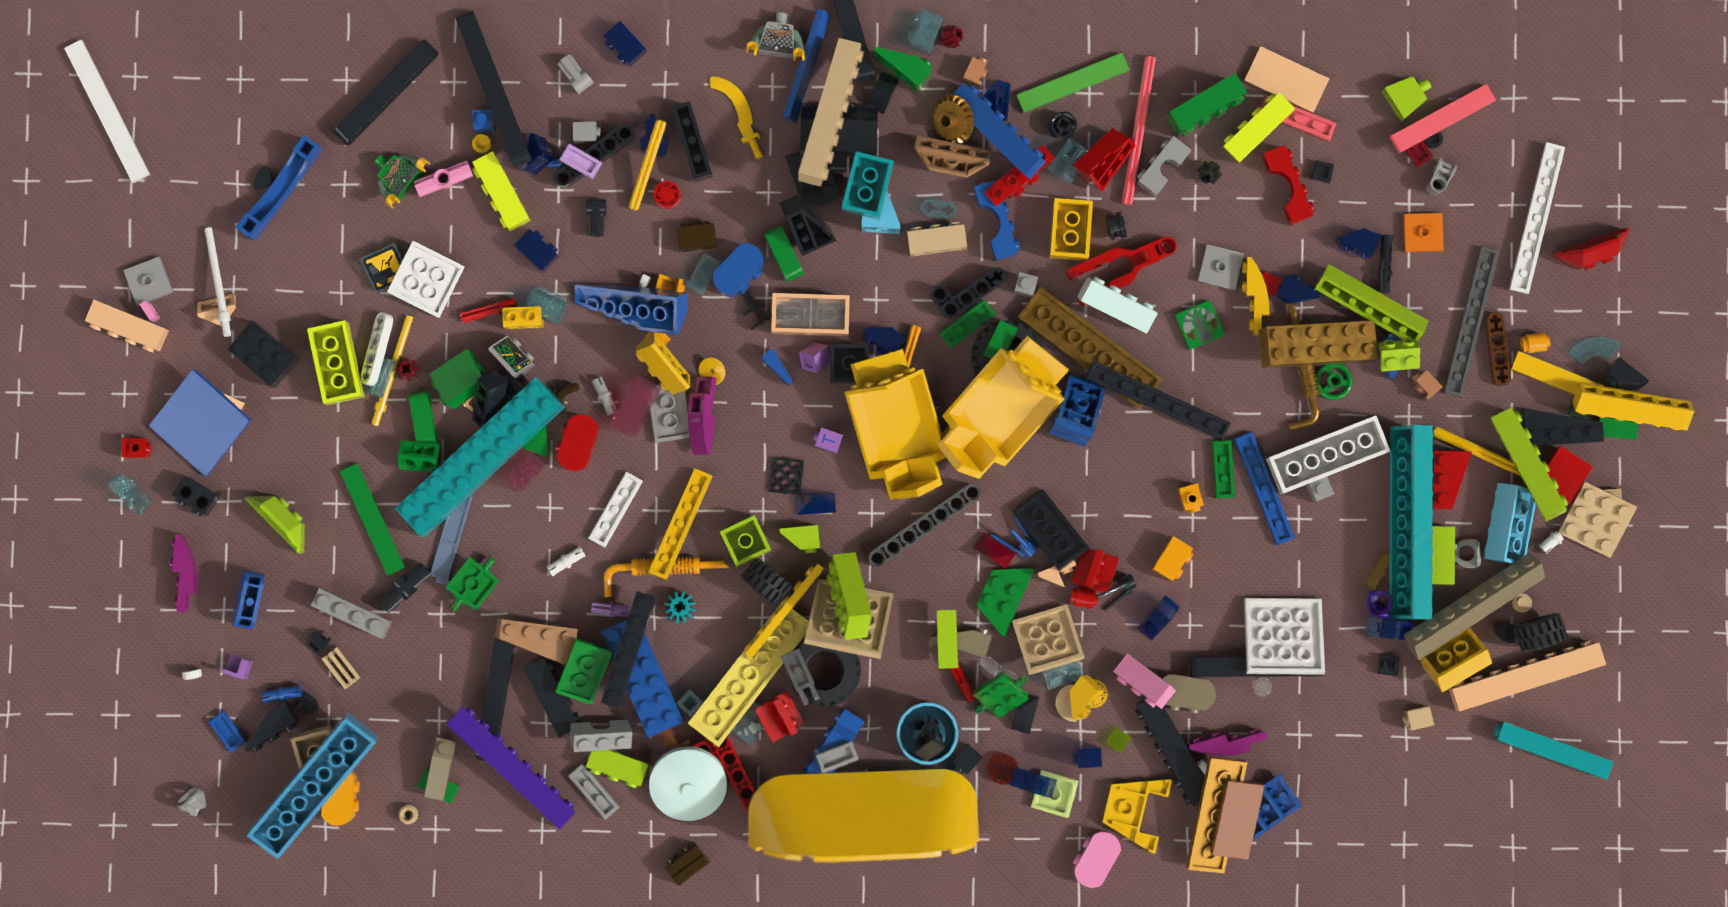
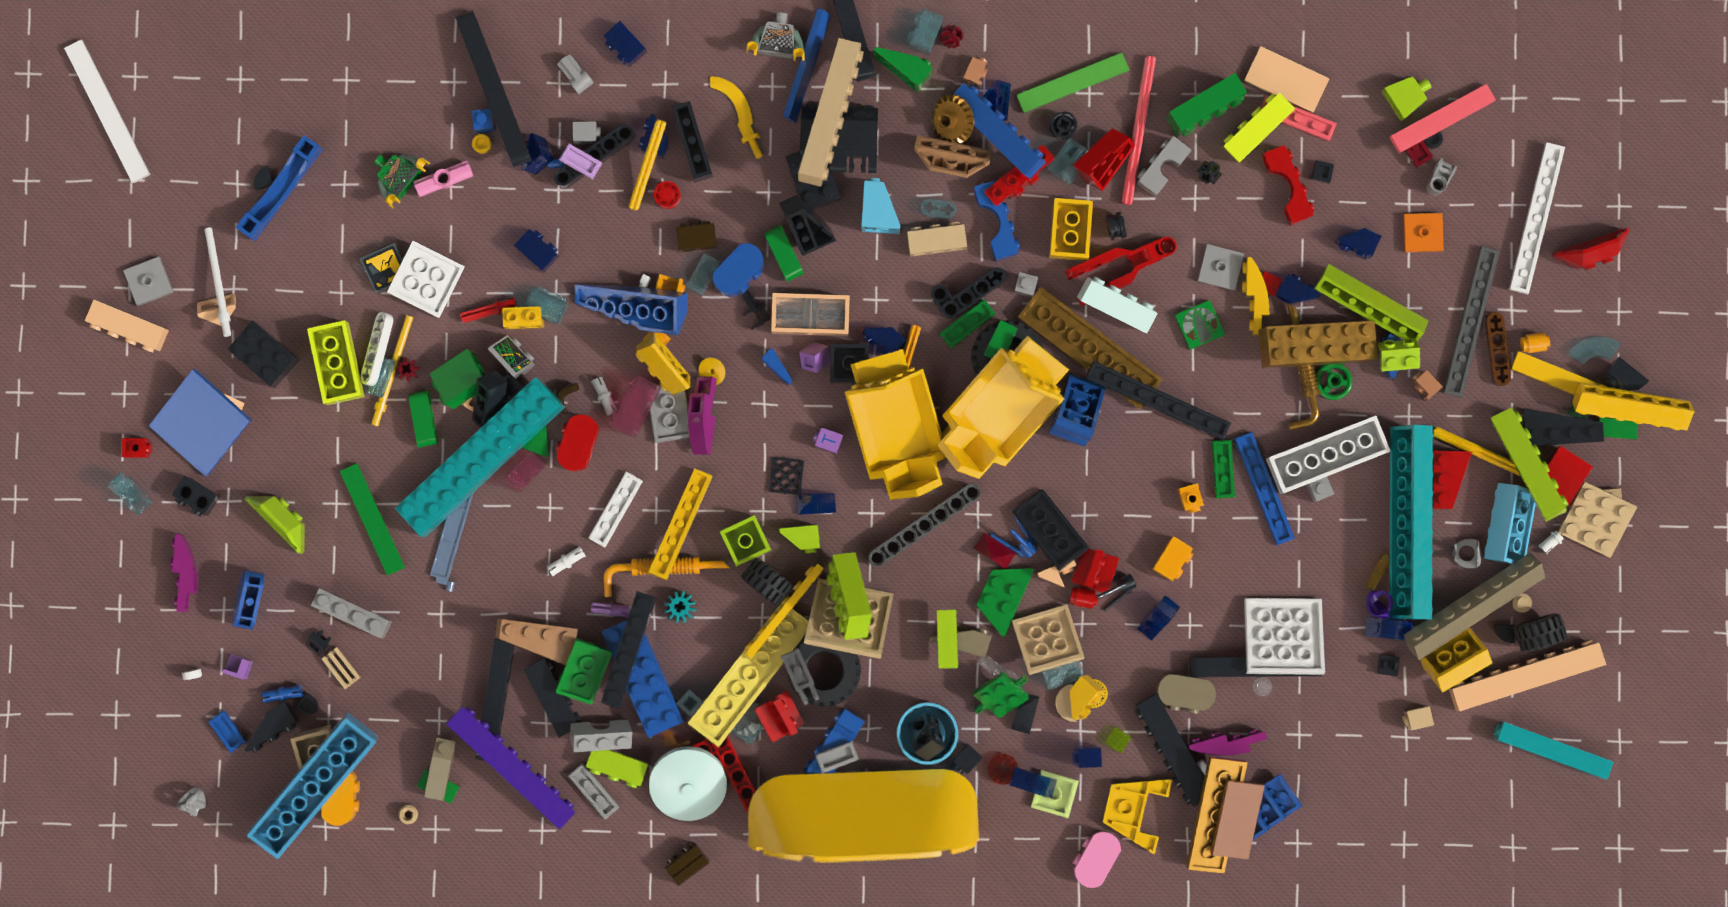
bright pink tile [140,301,160,322] -> none
black beam [333,39,439,146] -> none
black piece [378,562,432,613] -> none
green brick [398,440,440,473] -> none
green plate [445,556,500,612] -> none
neon yellow brick [472,151,531,231] -> none
black piece [586,199,607,237] -> none
teal brick [842,152,894,220] -> none
black slope [867,72,900,114] -> none
red axle [949,663,976,703] -> none
bright pink brick [1113,653,1175,709] -> none
black pin [1377,235,1394,293] -> none
lime brick [1432,526,1455,585] -> none

